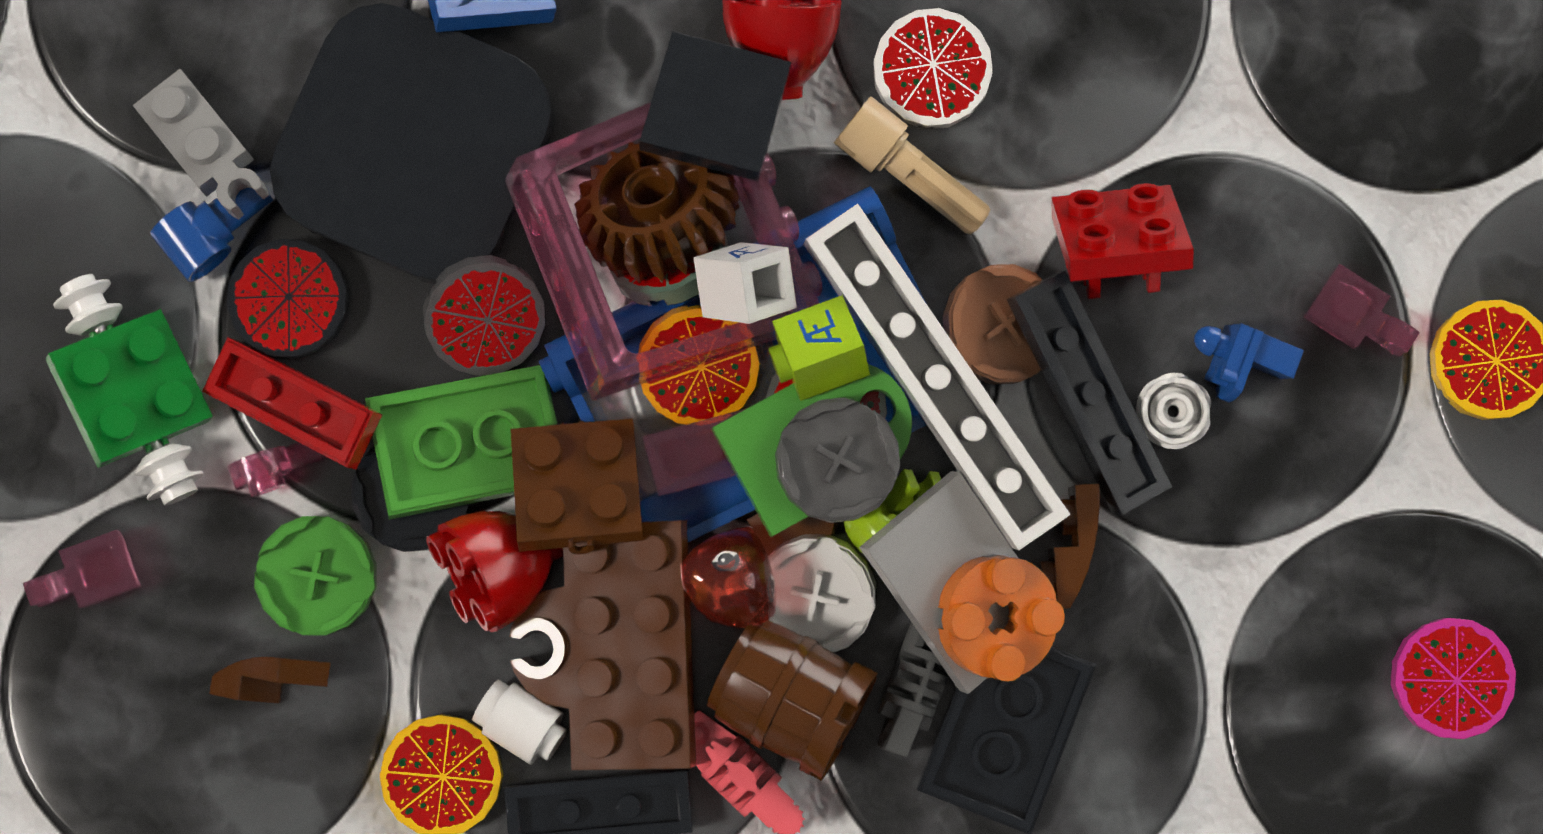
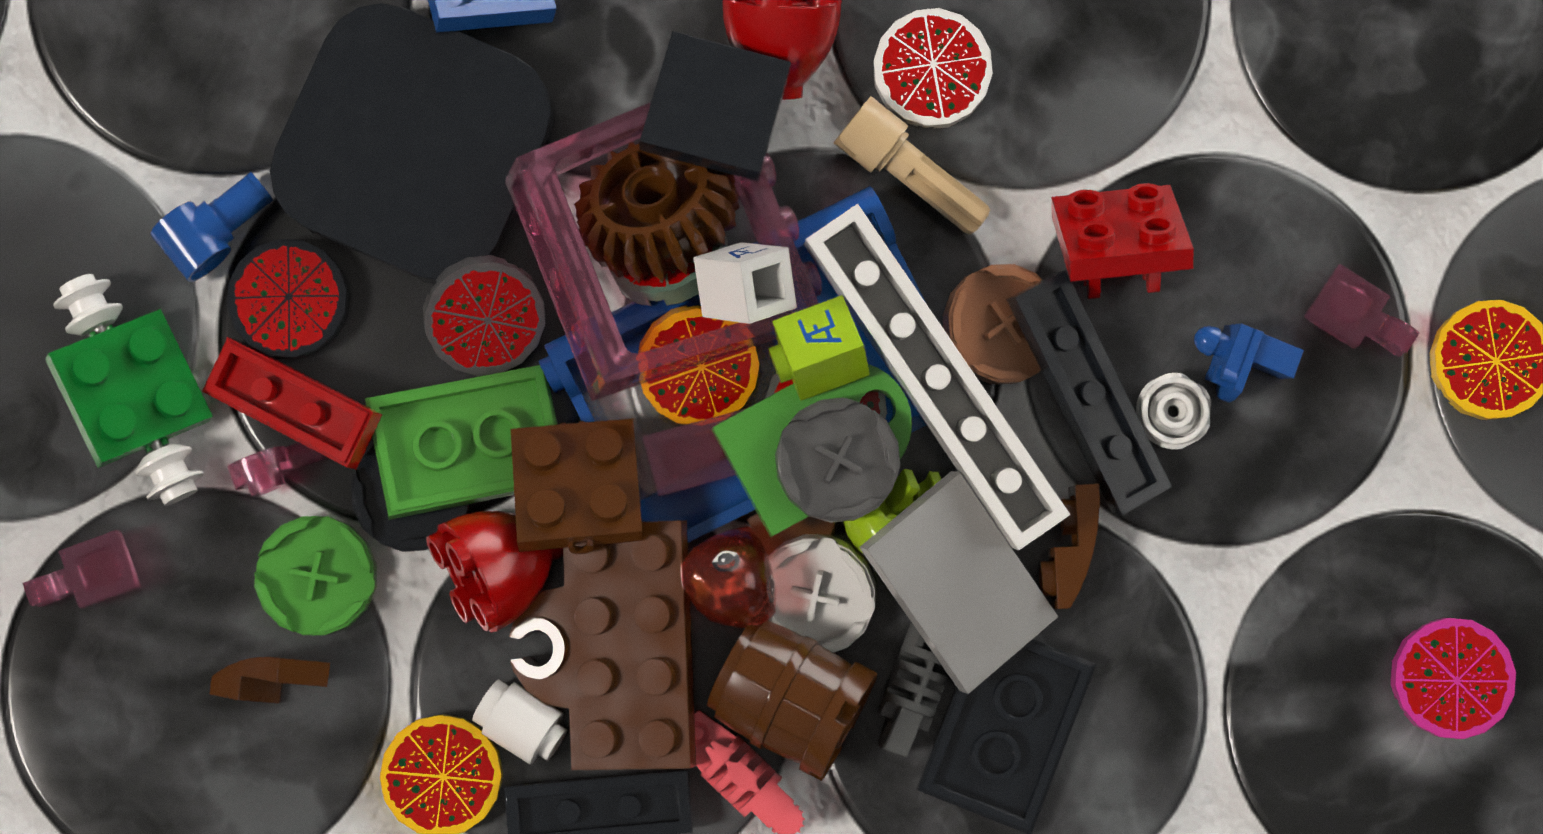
light grey plate [133,69,269,219] -> none
orange plate [938,555,1065,682] -> none

